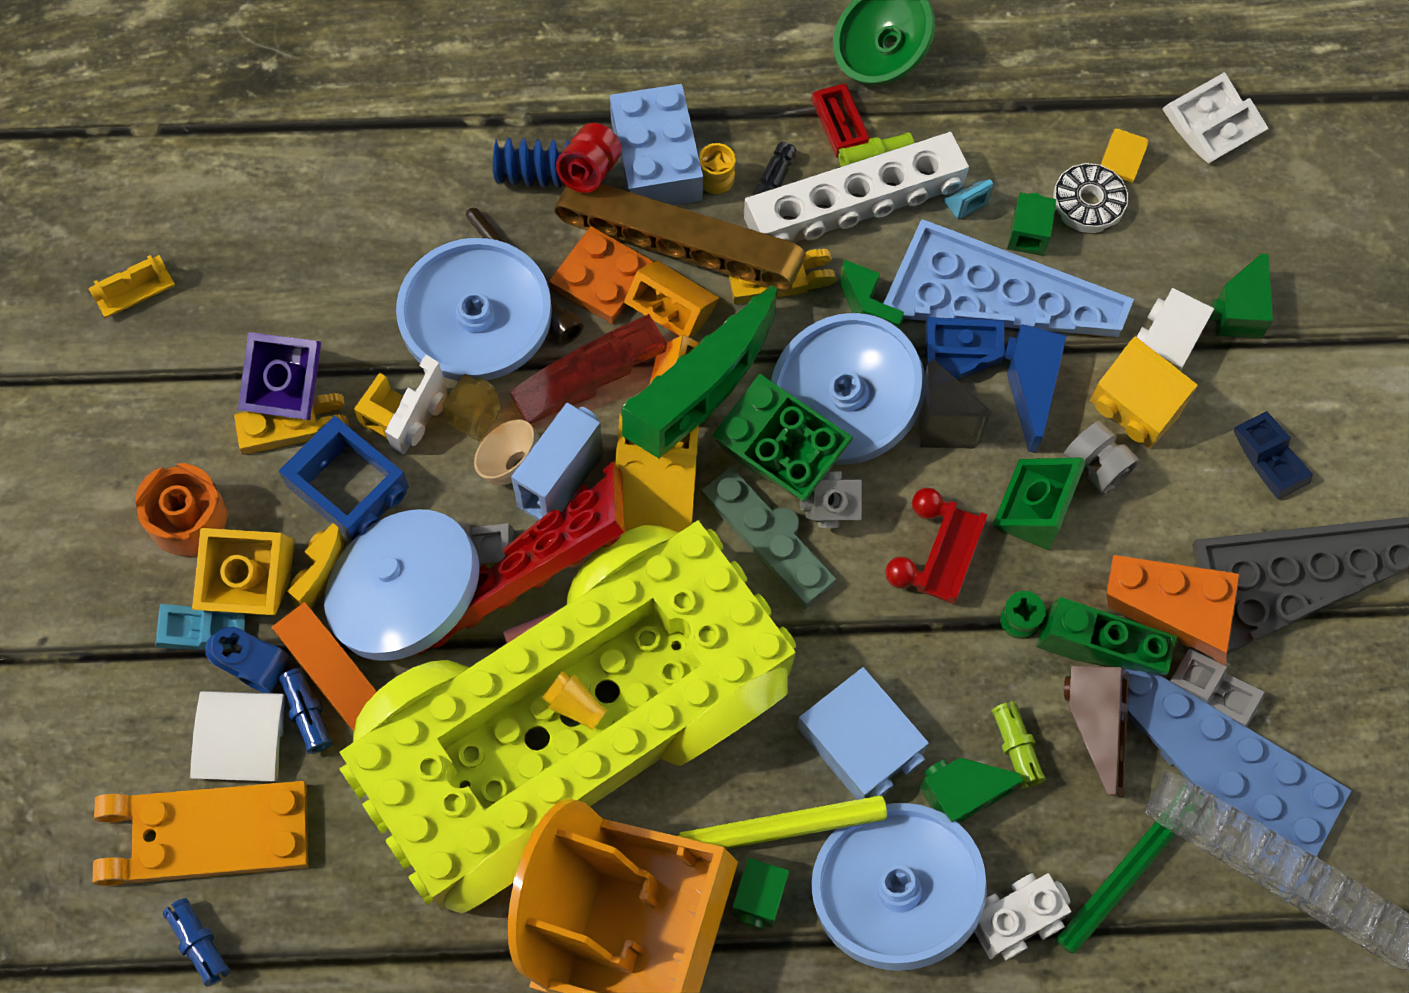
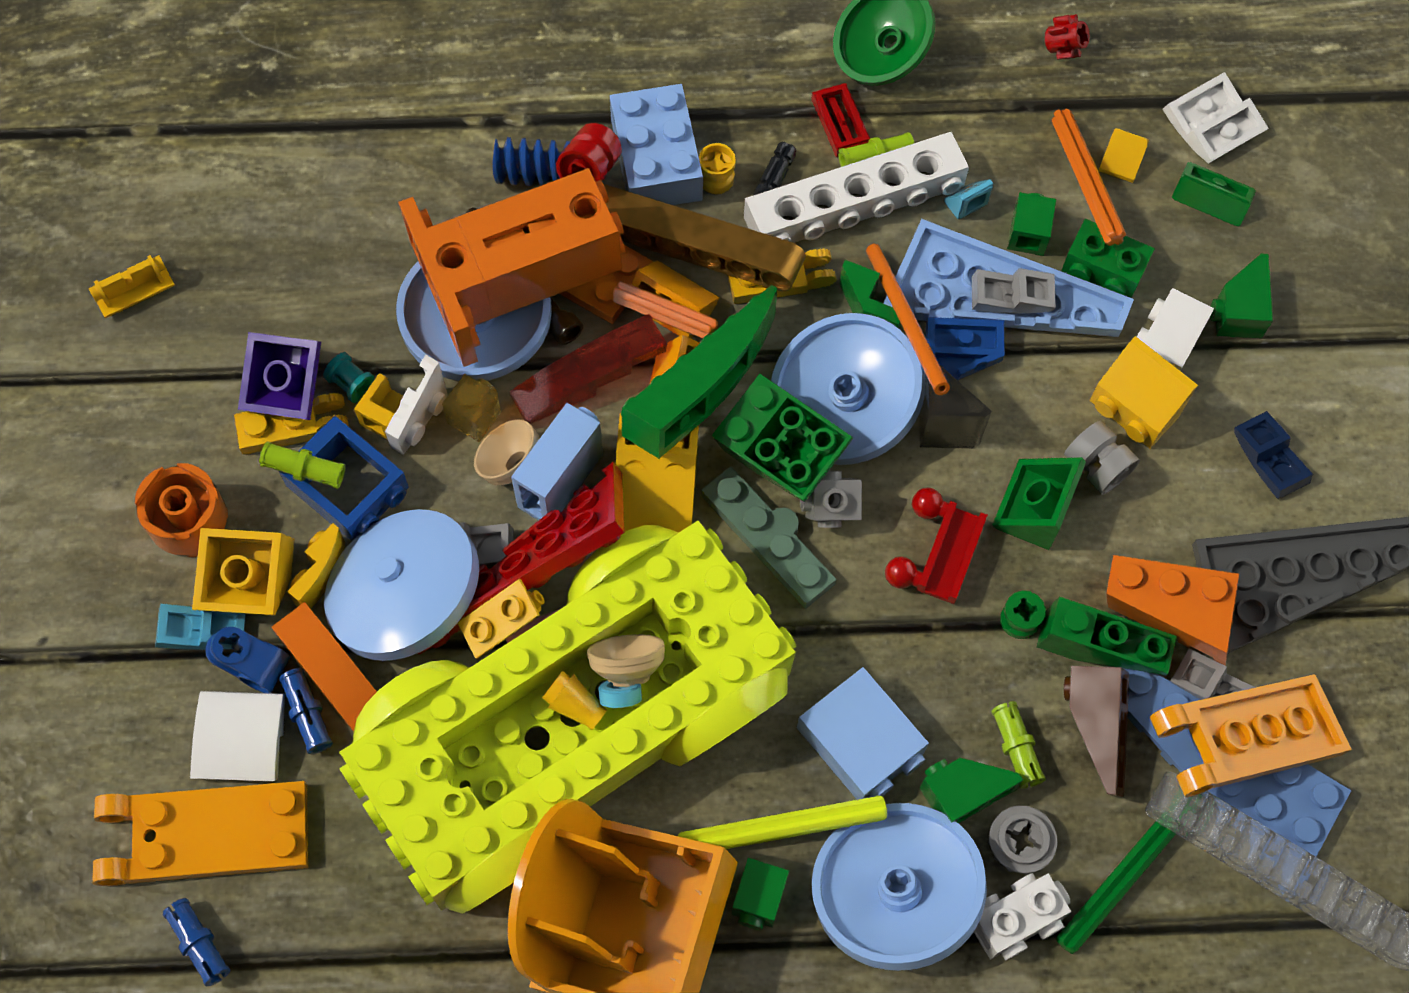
blue slope [1004,324,1067,453] -> none
tile [1053,163,1128,233] -> none
none -> lime pin [259,442,346,489]
none -> teal bush [323,352,375,403]
none -> orange brick [398,168,625,367]
none -> yellow hinge [458,579,545,659]
none -> tan piece [587,634,665,687]
none -> medium azure tile [598,681,642,708]
none -> orange axle [612,281,718,339]
none -> orange piece [866,244,950,395]
none -> light grey slope [972,268,1056,314]
none -> light grey gear [988,806,1057,875]
none -> red gear [1045,14,1090,60]
none -> orange axle [1052,109,1126,246]
none -> green brick [1061,218,1155,298]
none -> light orange hinge [1150,674,1352,797]
none -> green slope [1172,162,1256,226]

